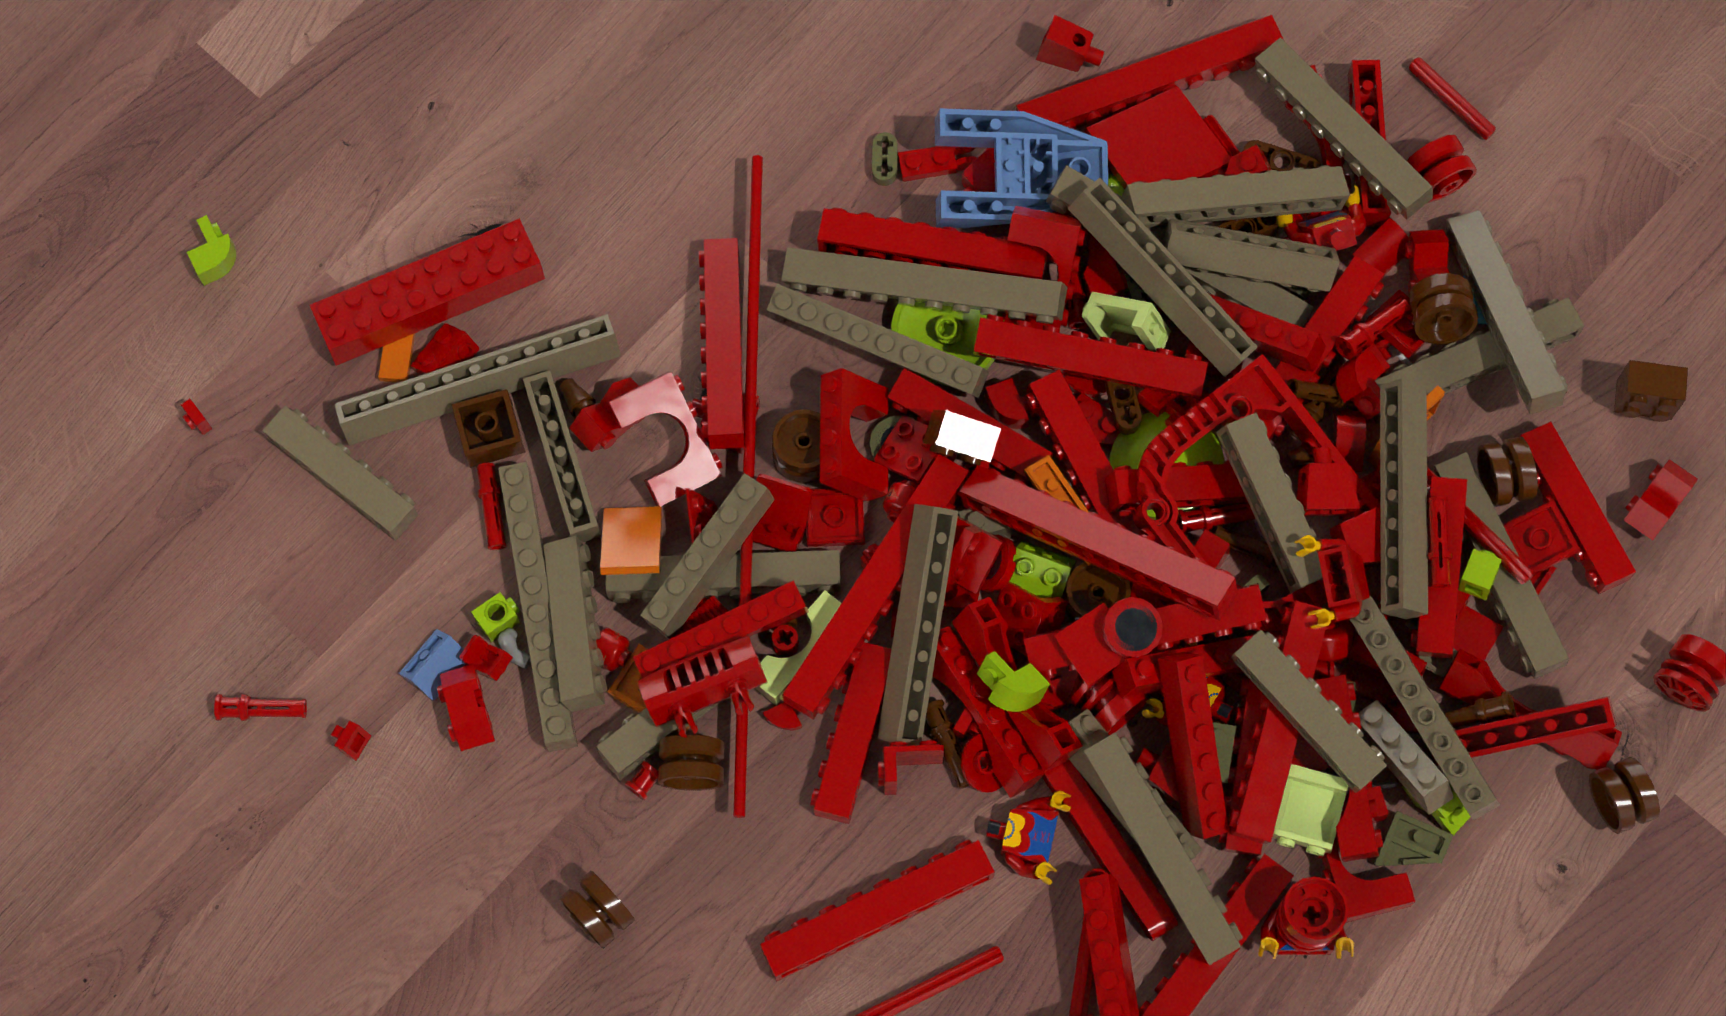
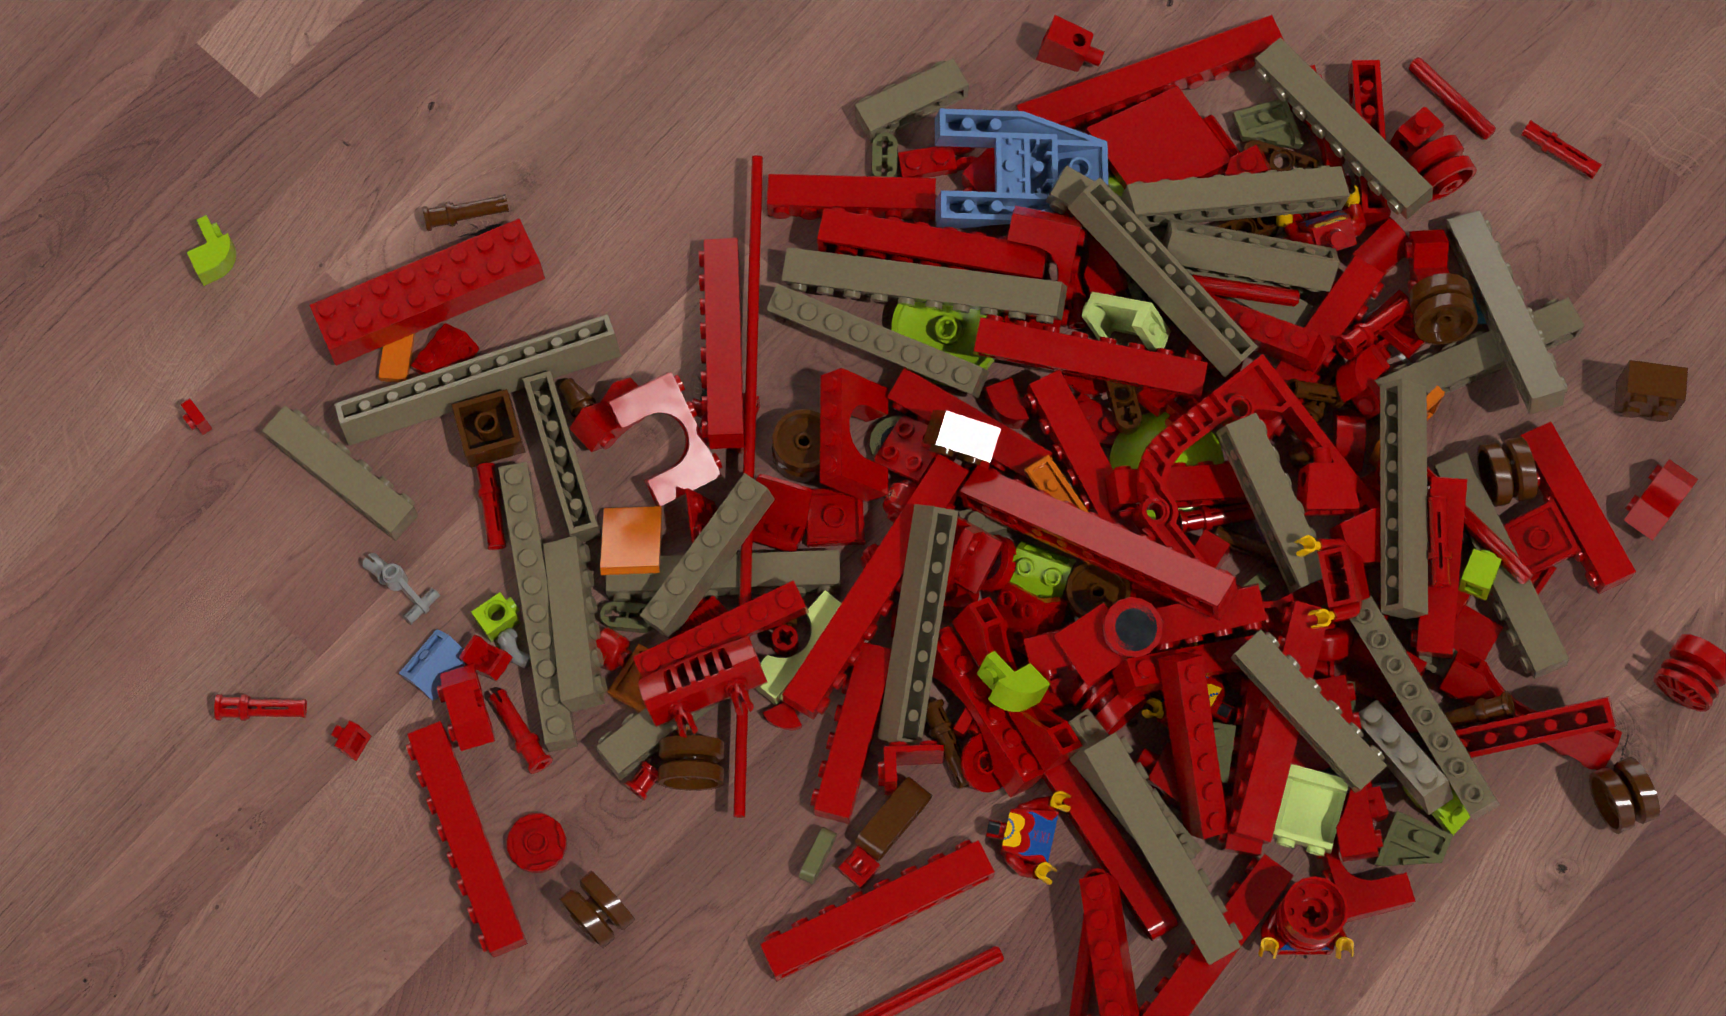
none -> light grey pin [363,553,440,625]
none -> red brick [406,721,528,958]
none -> reddish brown pin [422,194,509,231]
none -> red pin [489,689,553,774]
none -> red tile [507,813,567,873]
none -> olive beam [600,601,653,633]
none -> red brick [767,174,936,223]
none -> olive beam [799,827,837,884]
none -> red tile [838,846,881,889]
none -> dark tan brick [855,58,969,143]
none -> reddish brown beam [855,777,933,861]
none -> red axle [1192,274,1300,307]
none -> olive wing [1232,99,1304,149]
none -> red torso [1389,107,1445,161]
none -> red pin [1521,120,1602,179]

